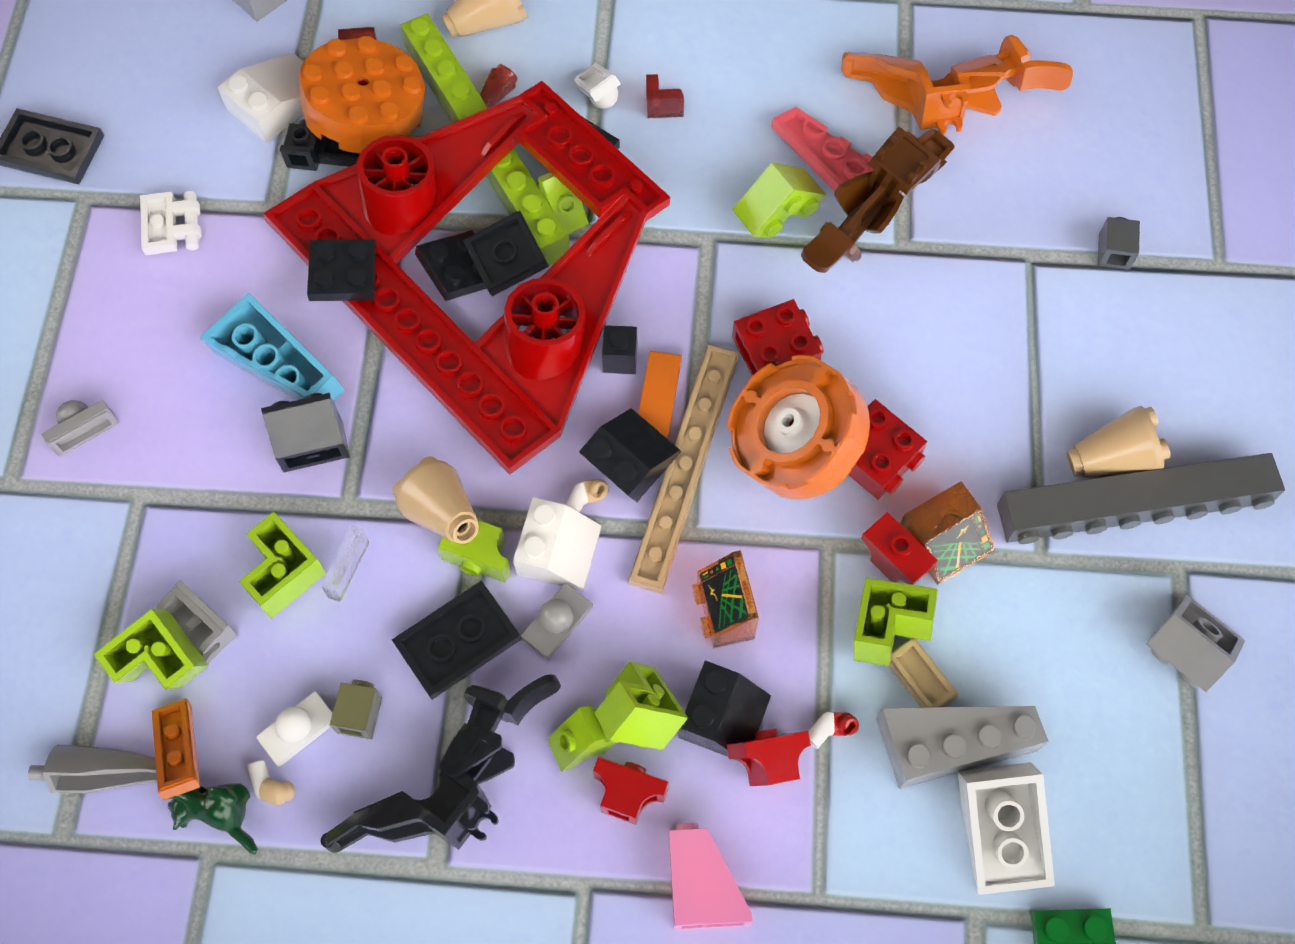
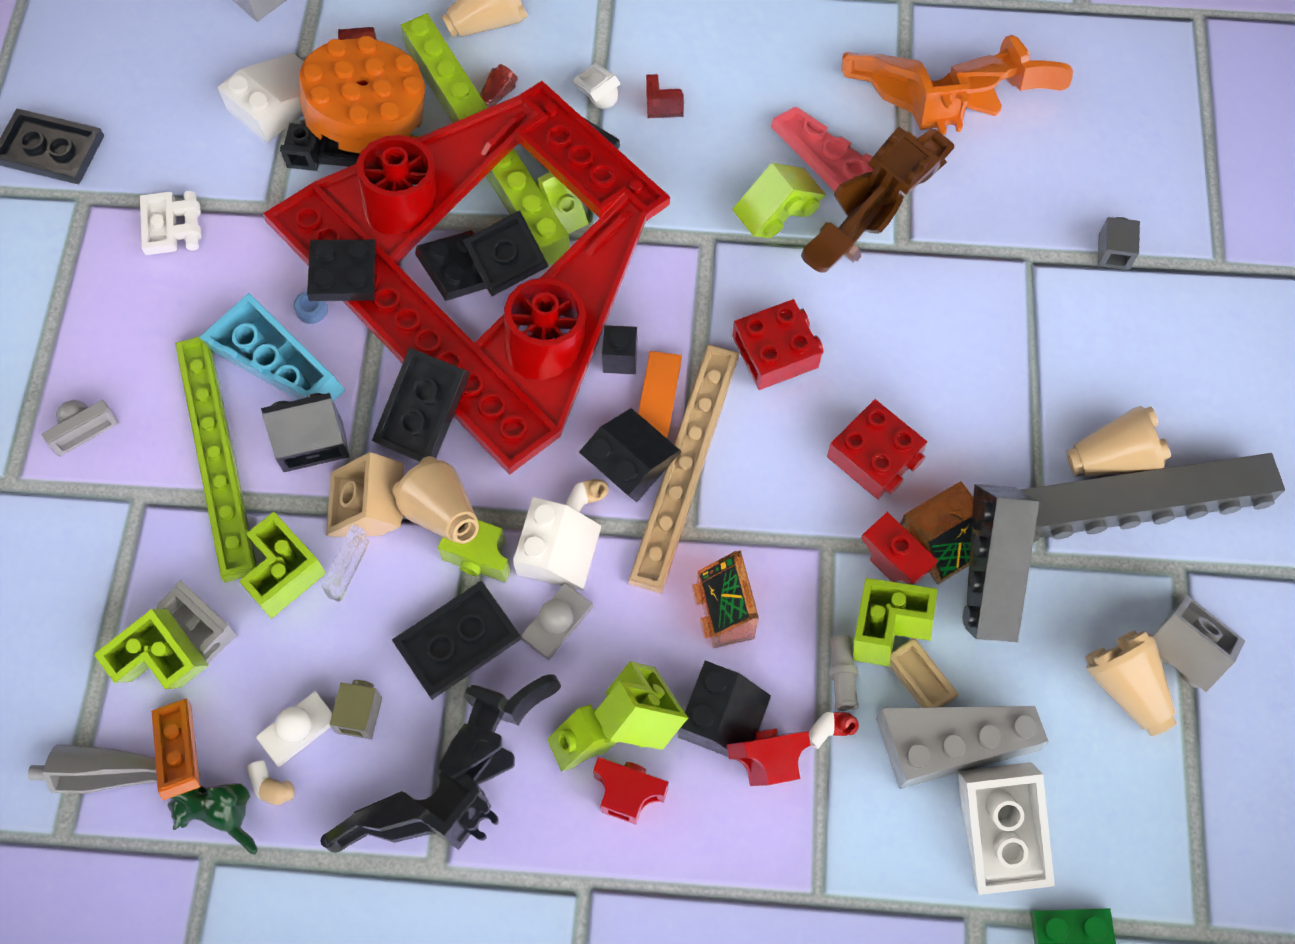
bright pink slope [669,823,753,930] -> none
orange piece [727,355,870,500] -> none
none -> lime tile [175,336,257,583]
none -> medium blue tile [294,291,328,324]
none -> tan slope [326,452,404,537]
none -> black plate [371,347,471,462]
none -> light grey pin [829,635,859,711]
none -> wedge [962,484,1040,642]
none -> tan cone [1085,630,1177,736]

